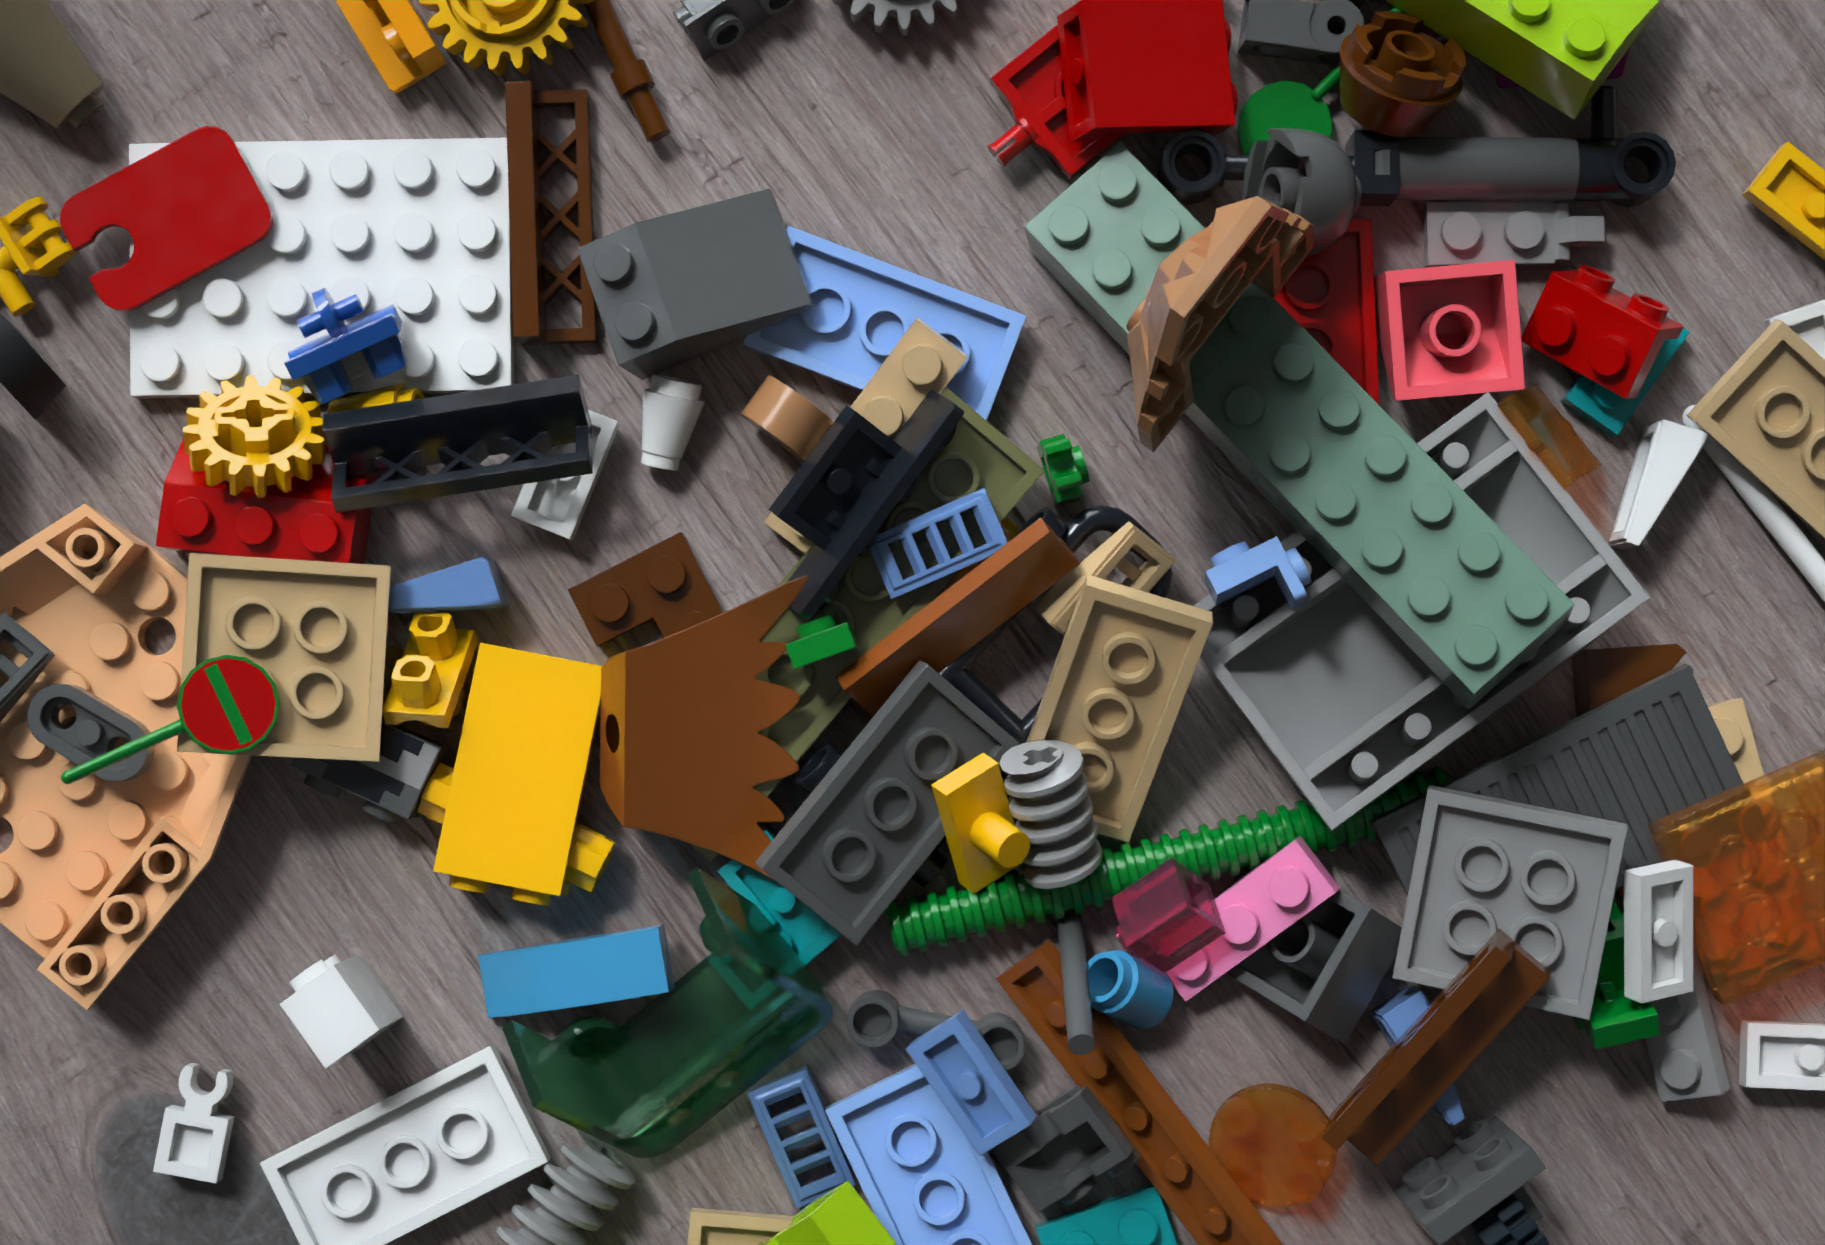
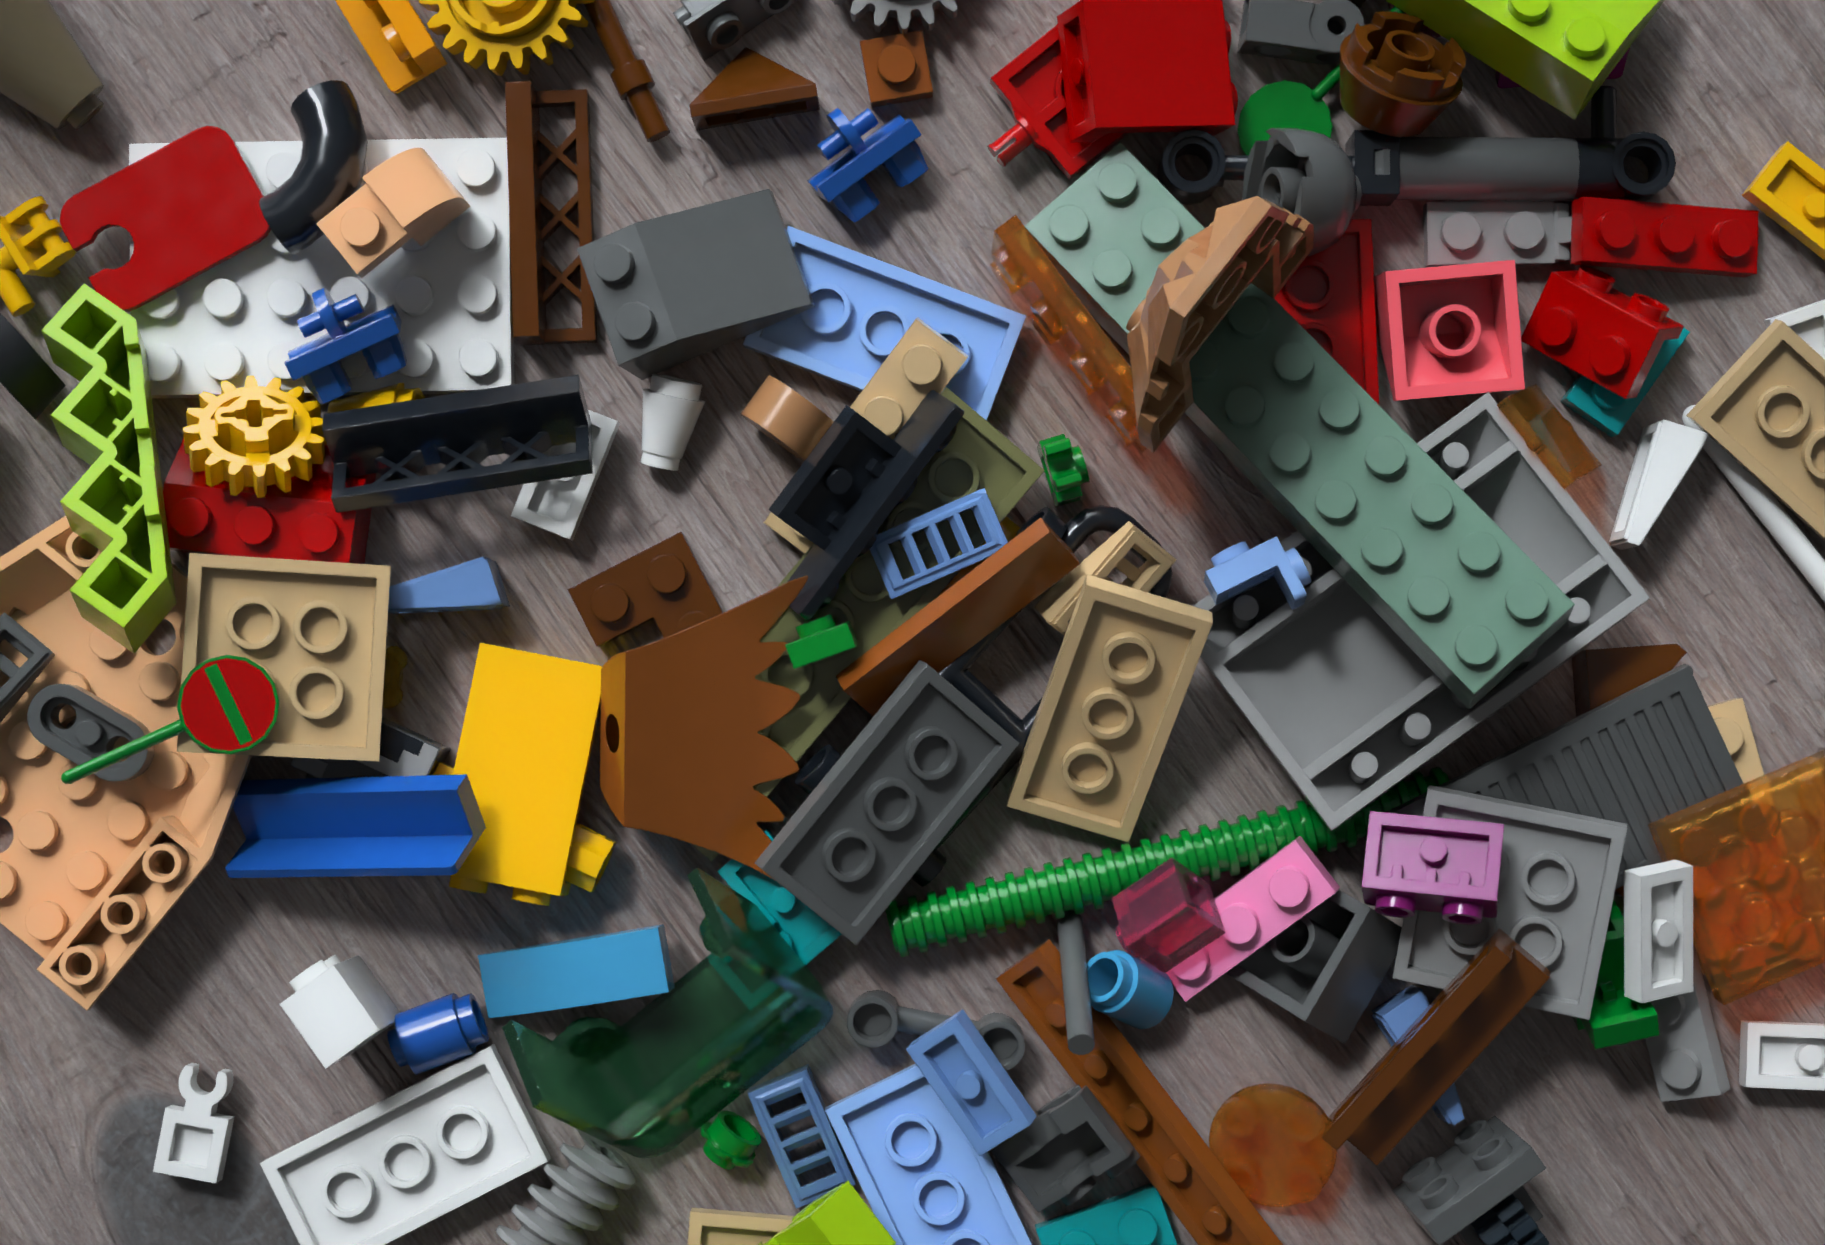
yellow hips [382,611,478,728] -> none
yellow tile [931,753,1030,894] -> none
light grey piece [999,740,1103,889] -> none
none -> lime brick [41,283,176,653]
none -> blue panel [225,774,486,878]
none -> black cylinder [259,80,368,255]
none -> light nougat brick [316,148,471,278]
none -> blue brick [387,993,489,1075]
none -> reddish brown slope [689,47,820,131]
none -> green plate [700,1110,761,1170]
none -> blue hips [807,108,928,222]
none -> dark orange plate [860,30,933,108]
none -> clear orange plate [989,215,1148,453]
none -> bracket [1361,811,1504,925]
none -> red plate [1571,197,1759,278]

